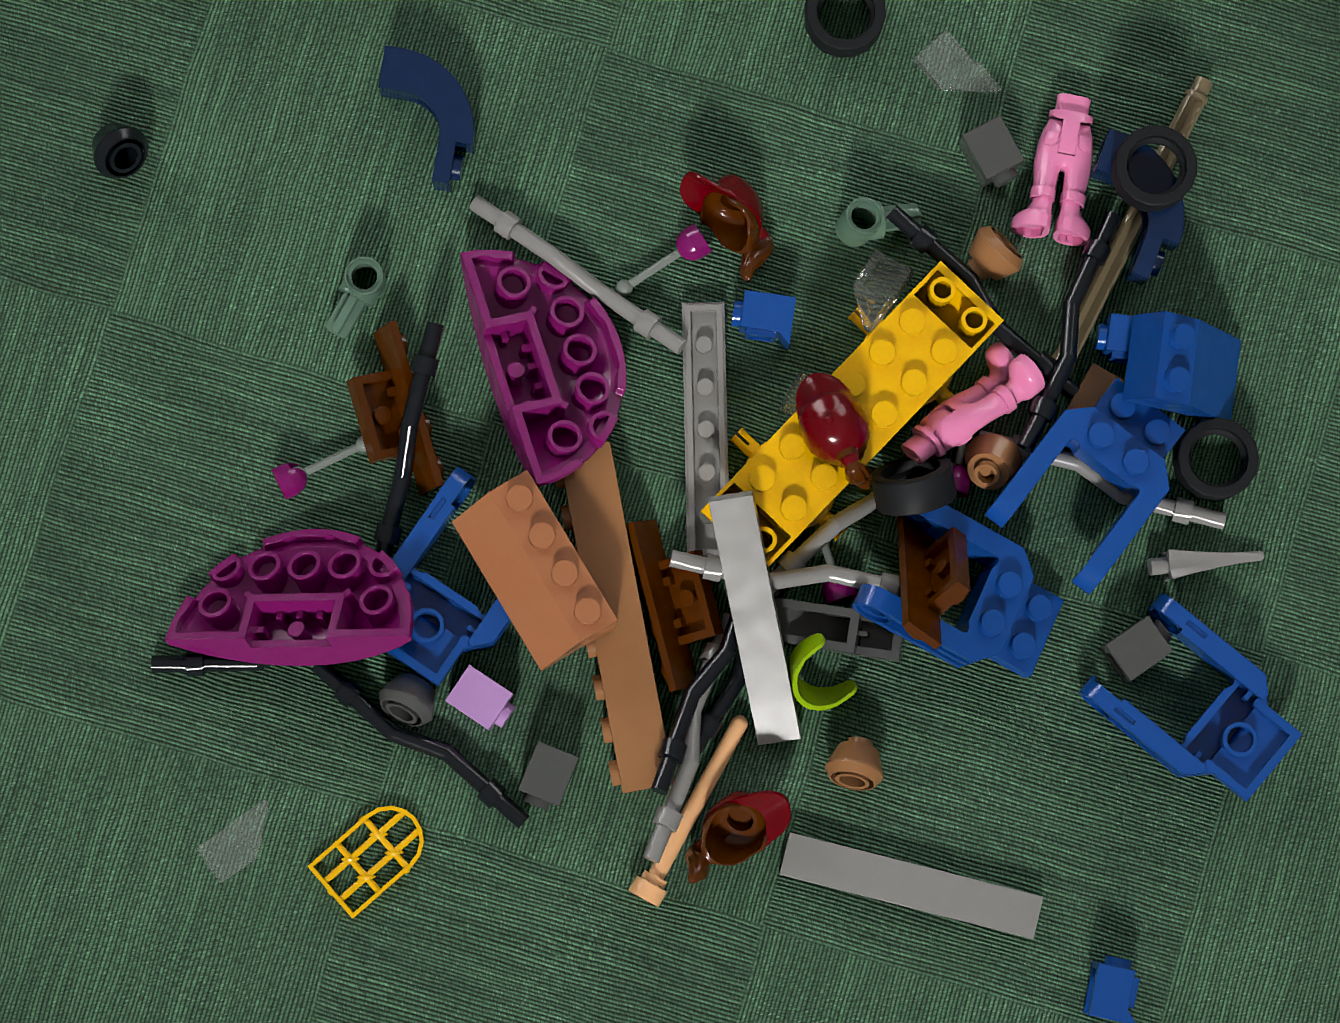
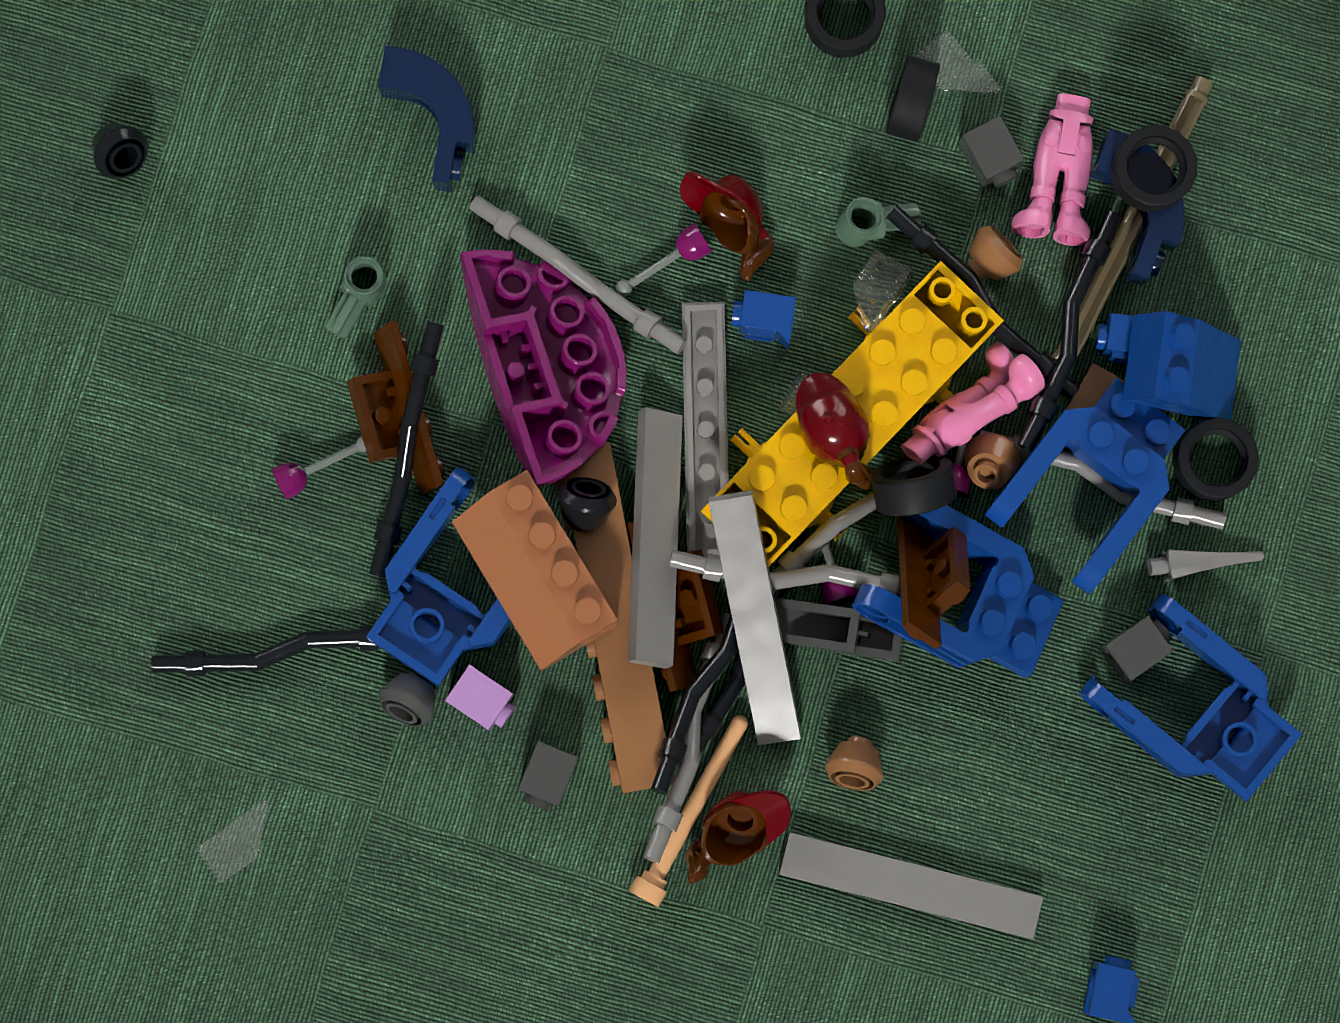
magenta brick [165,529,414,666] -> none
yellow window [307,806,424,919] -> none
black bar [311,665,530,829] -> none
lime helmet [789,633,858,711] -> none
none -> black cone [557,477,617,533]
none -> light grey tile [628,407,683,669]
none -> black tyre [886,55,940,142]

